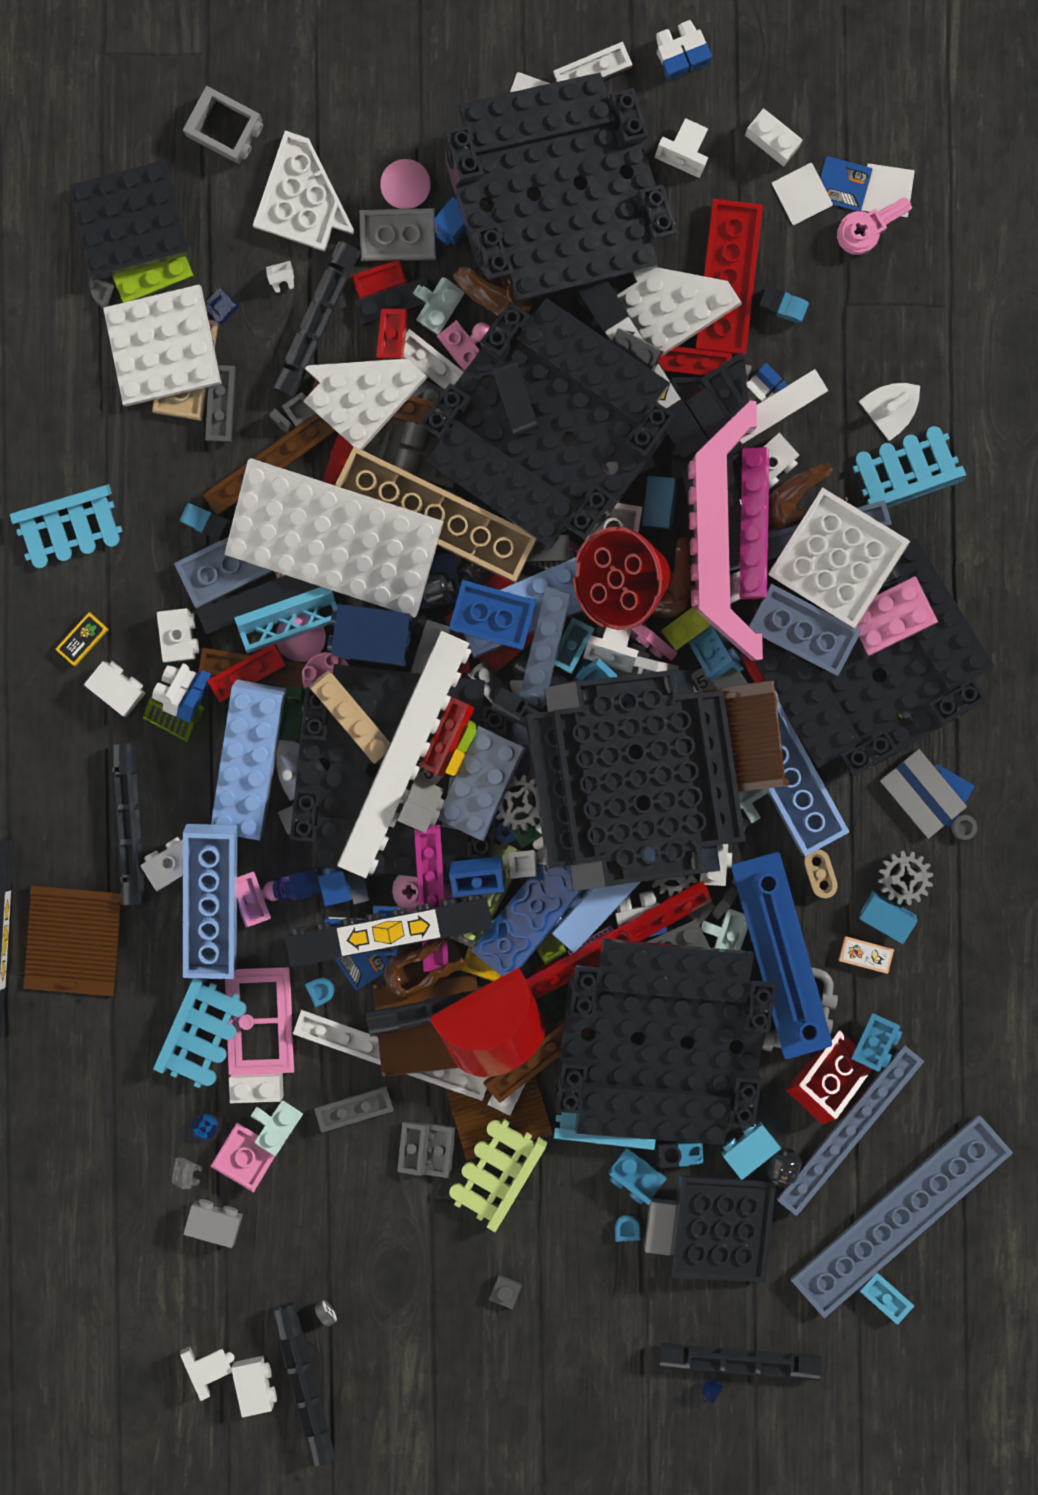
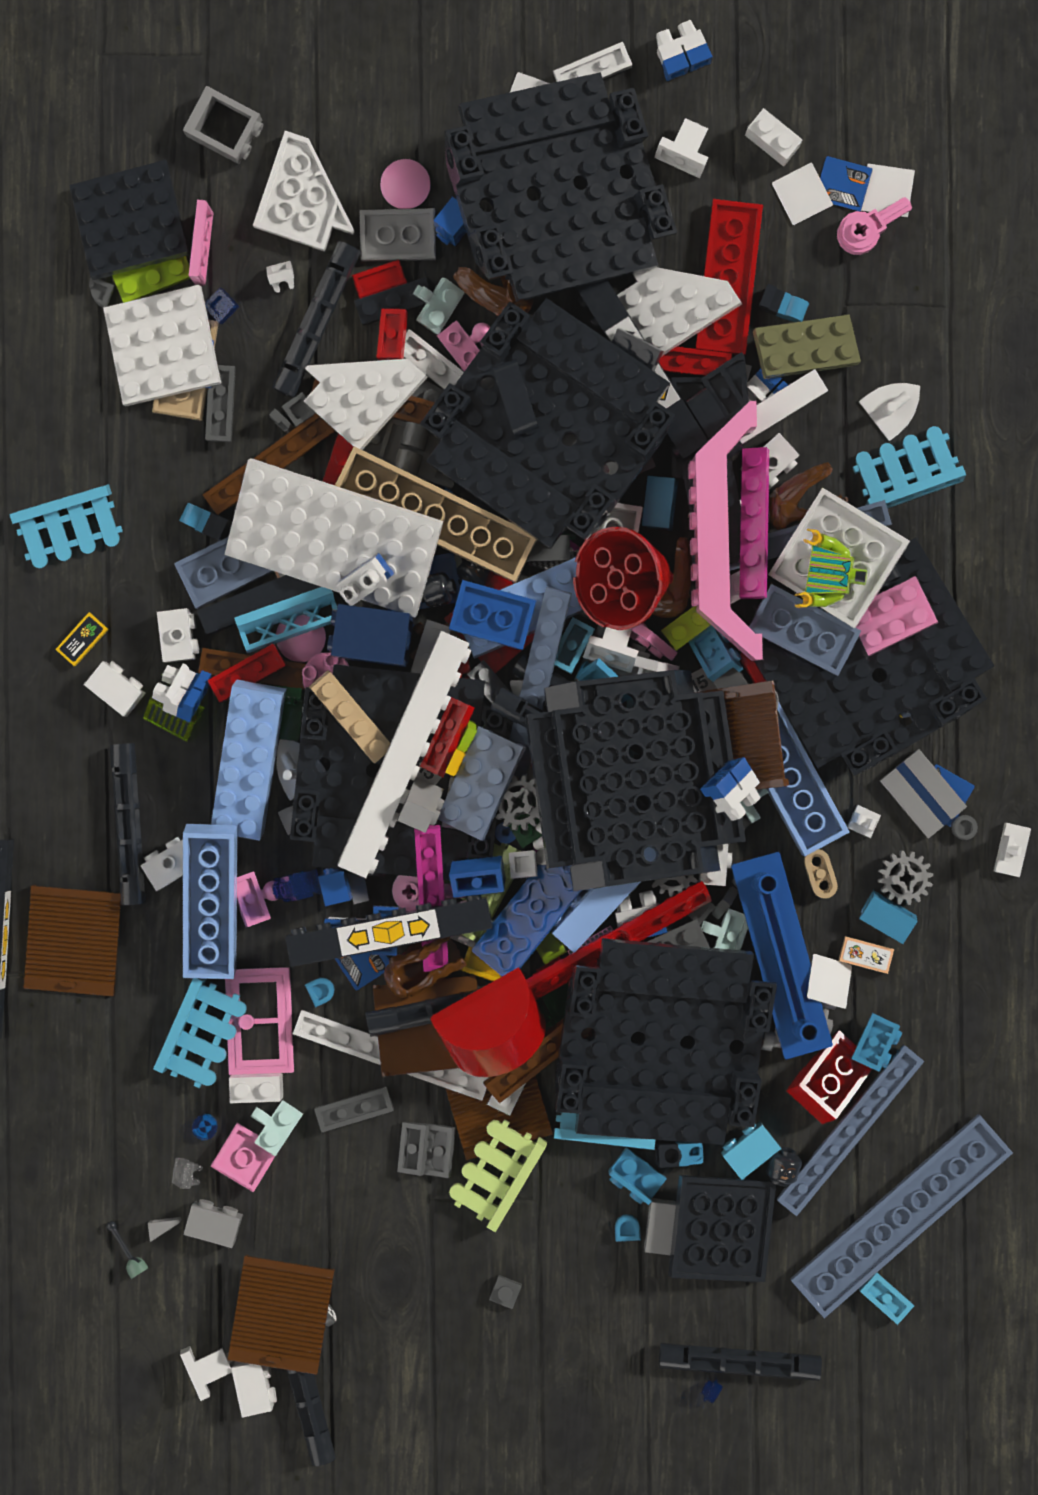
none -> hinge [106,1221,148,1279]
none -> light grey piece [148,1217,182,1242]
none -> bright pink tile [189,200,214,286]
none -> reddish brown door [228,1255,335,1375]
none -> white hips [336,553,394,606]
none -> hips [700,757,761,821]
none -> olive plate [753,315,861,379]
none -> torso [795,528,867,608]
none -> white sticker [807,954,852,1009]
none -> white tile [847,805,881,838]
none -> white piece [994,823,1031,877]

